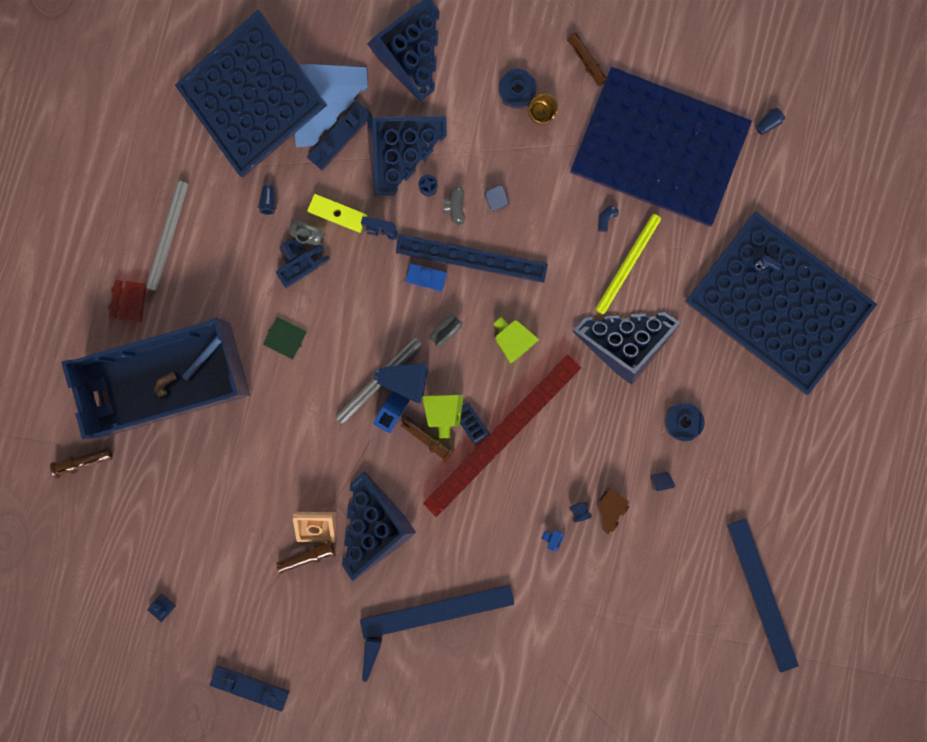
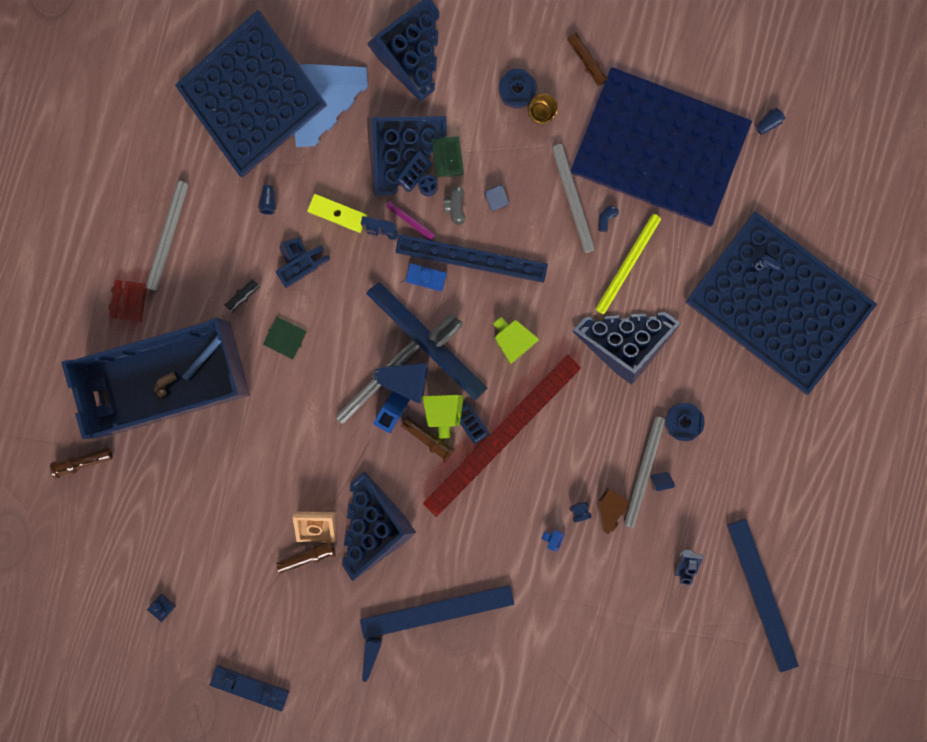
dark grey piece [289,219,326,245] -> none
dark blue hinge [307,101,372,171] -> none
none -> black pin [224,279,261,313]
none -> dark blue tile [366,282,488,401]
none -> magenta bar [386,201,435,240]
none -> dark blue slope [393,150,432,193]
none -> clear green plate [431,136,464,178]
none -> light grey axle [552,144,595,253]
none -> light grey axle [624,416,665,528]
none -> dark blue hips [674,550,703,585]

